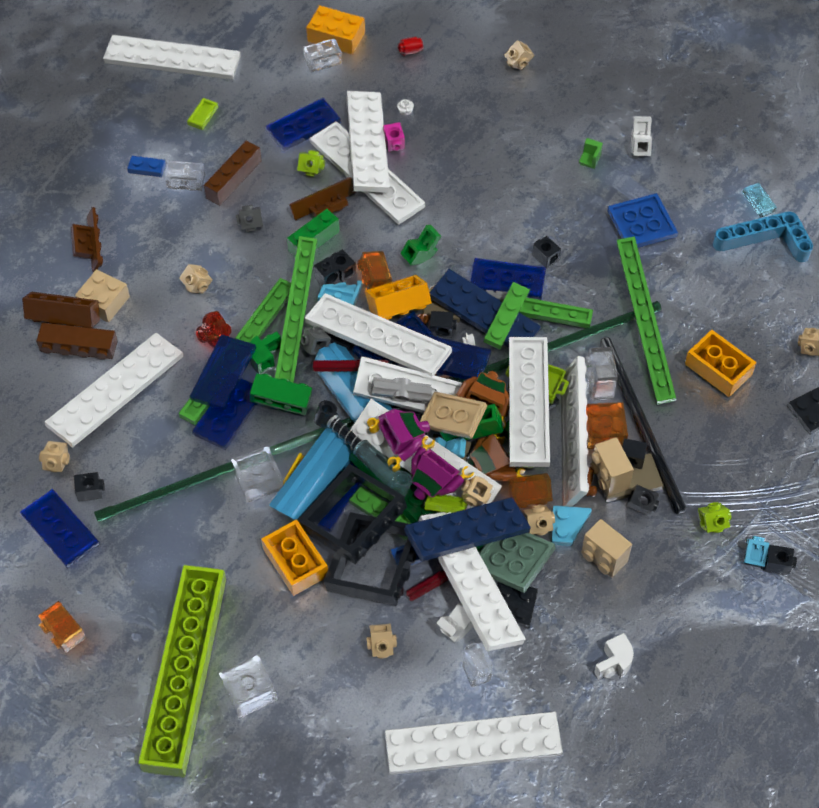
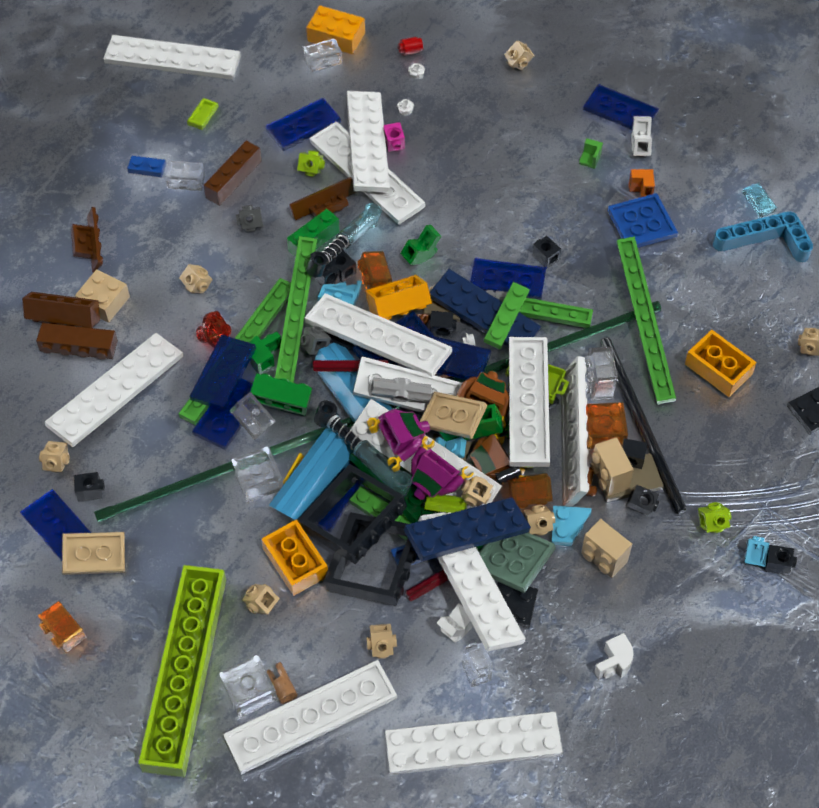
none -> tan tile [62,532,125,575]
none -> white plate [223,660,397,774]
none -> clear brick [229,392,276,440]
none -> tan brick [242,584,280,615]
none -> medium nougat hinge [265,662,298,704]
none -> piece [306,203,382,278]
none -> white plate [408,63,425,79]
none -> black pin [495,467,522,485]
none -> clear blue tile [583,84,659,130]
none -> orange piece [629,169,655,197]

